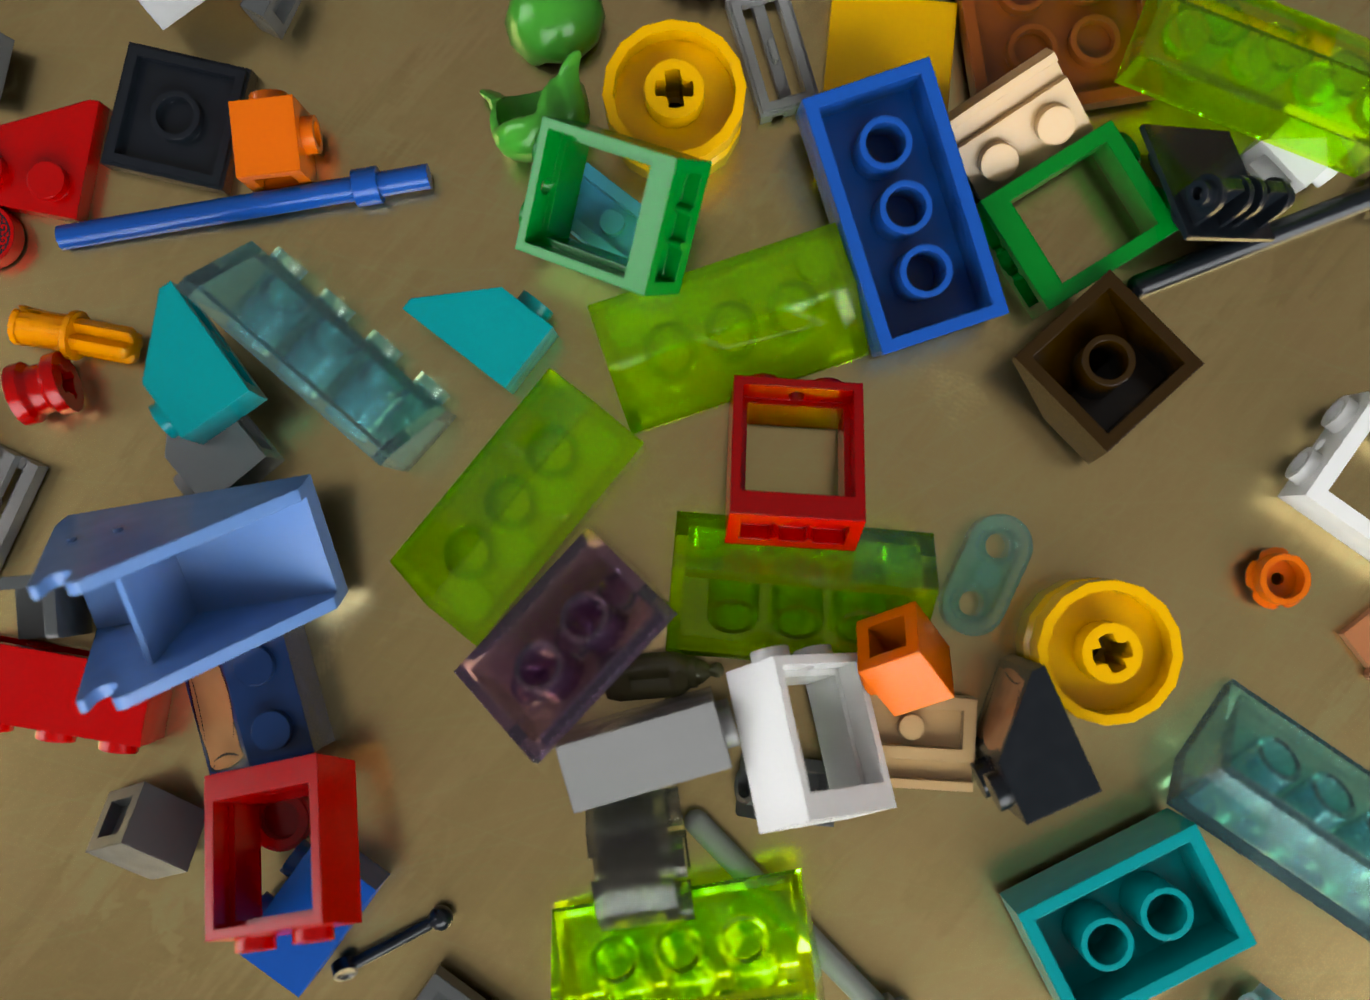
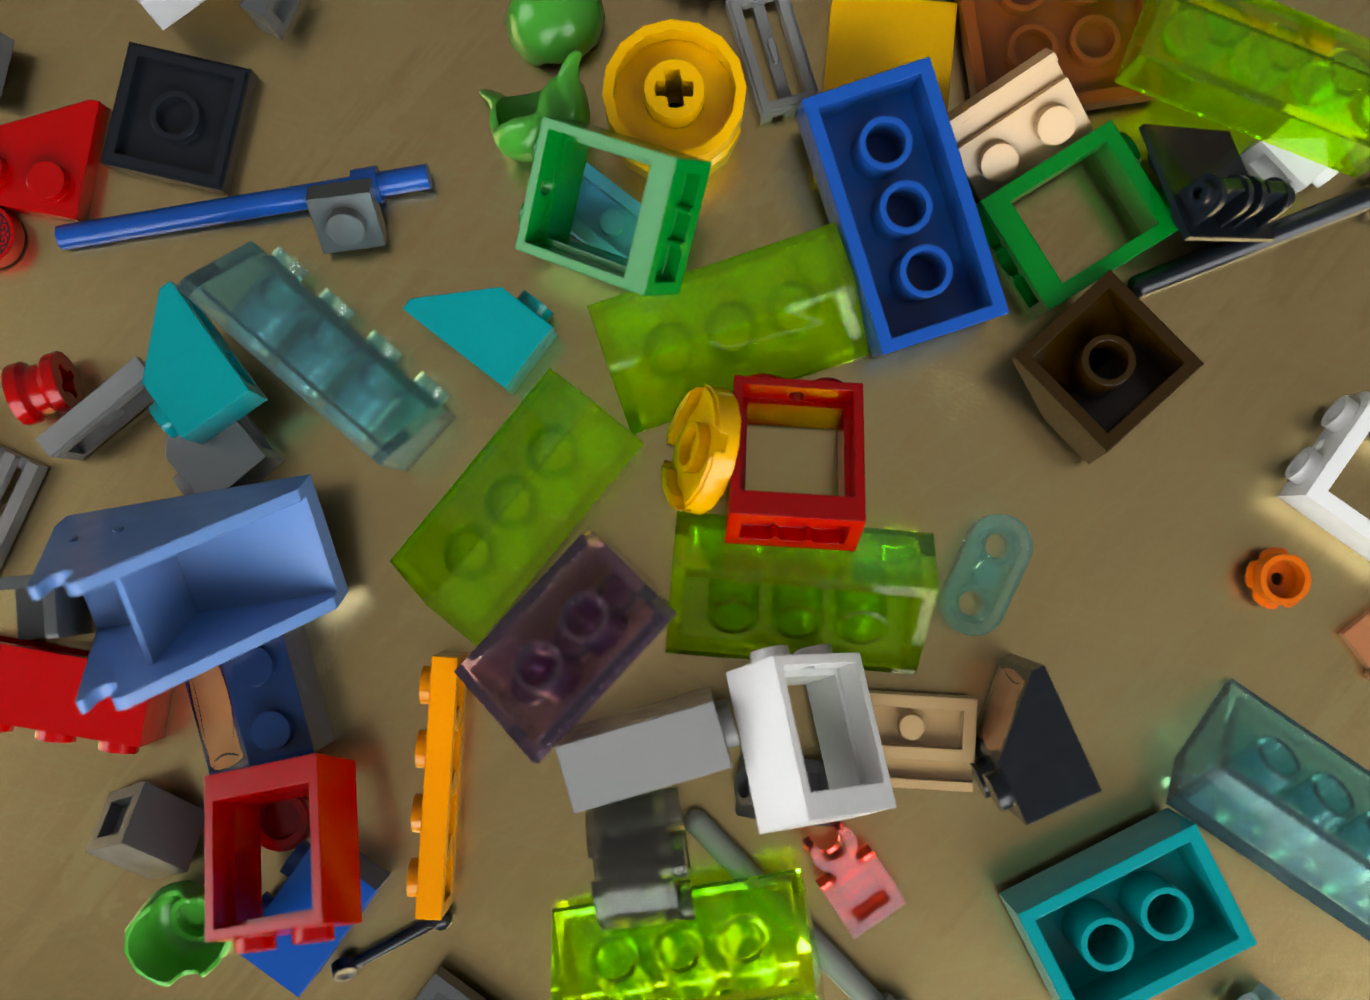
light orange axle [7,305,143,364] -> none
orange brick [228,89,323,192] -> none
olive piece [603,651,724,702] -> none
orange brick [856,601,955,717] -> none
yellow wheel [1015,577,1184,726] -> none
none -> light grey tile [35,356,154,461]
none -> bright green hair [124,880,234,987]
none -> dark grey plate [306,178,387,254]
none -> light orange plate [406,651,468,921]
none -> yellow tile [661,384,741,515]
none -> clear red plate [802,820,907,940]

